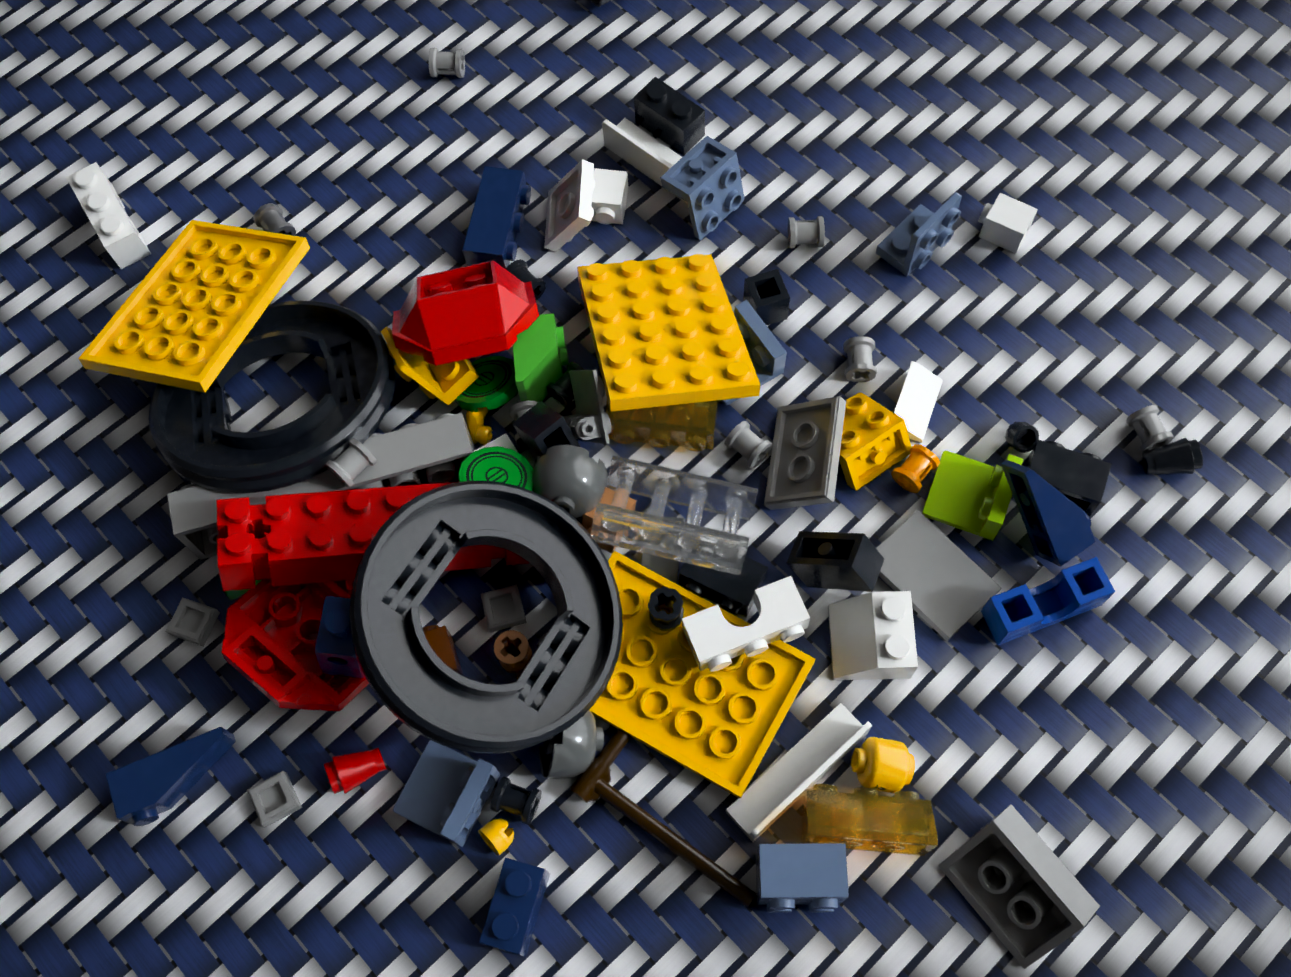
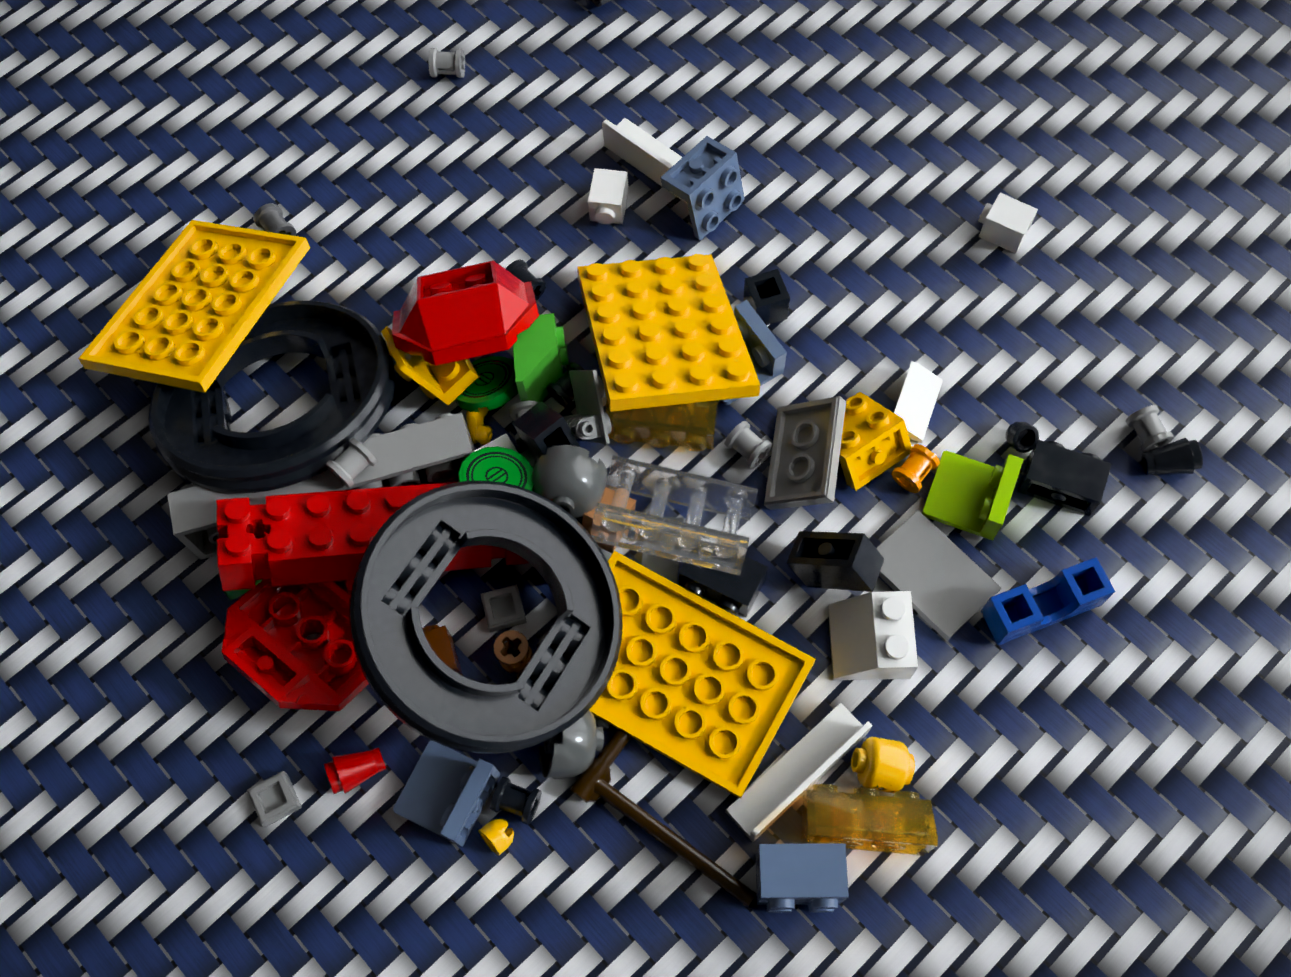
white arch [66,162,151,270] -> none
dark blue slope [106,727,236,826] -> none
light grey tile [165,597,220,647] -> none
dark blue torso [315,596,364,679] -> none
dark blue brick [463,166,531,269] -> none
dark blue brick [479,858,550,957] -> none
white plate [544,159,595,252] -> none
black brick [634,77,705,156] -> none
black bush [648,587,684,631] -> none
white arch [682,576,810,672] -> none
light grey bush [788,216,825,248] -> none
light grey bush [843,336,877,382] -> none
sand blue bracket [876,192,962,277] -> none
light grey slope [938,804,1100,969] -> none
dark blue slope [1001,460,1096,567] -> none

